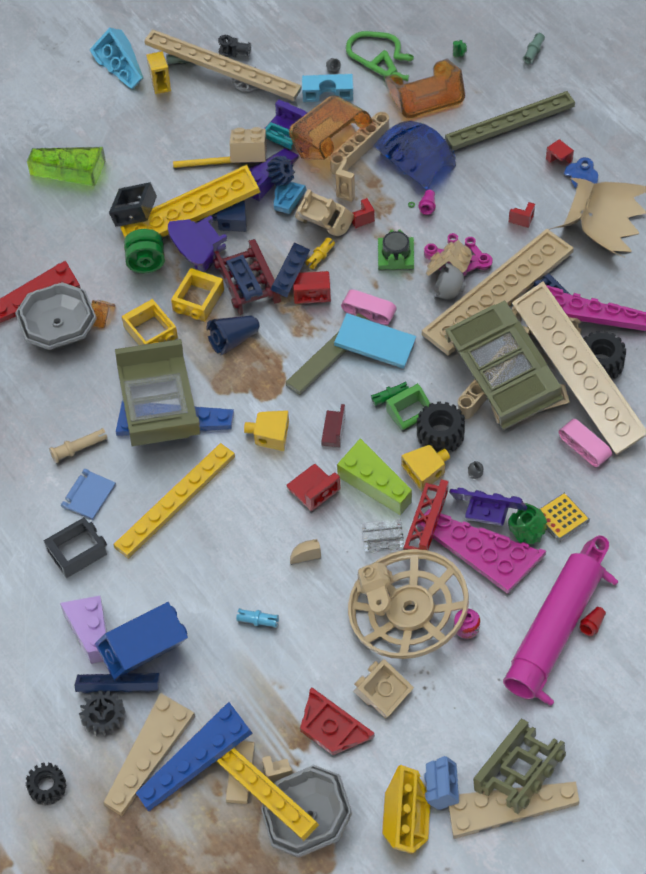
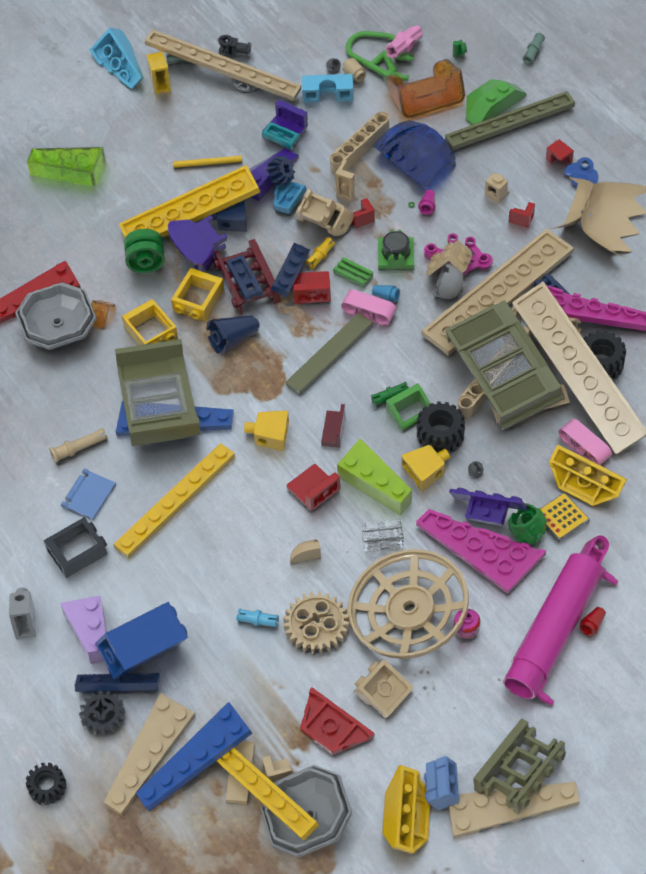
black window [109,182,157,227] -> none
tan brick [229,127,267,163] -> none
clear orange windscreen [289,96,373,160] -> none
medium azure tile [334,313,416,369] -> none
tan piece [355,562,393,616] -> none
red fence [403,479,449,551] -> none
none -> light grey torso [9,588,36,639]
none -> tan gear [283,591,349,654]
none -> bright green tile [333,257,373,288]
none -> tan brick [342,58,366,83]
none -> dark azure cone [372,284,400,303]
none -> bright pink piece [385,25,423,58]
none -> bright green wedge [466,79,527,125]
none -> tan brick [485,173,509,203]
none -> yellow wedge [549,444,628,506]

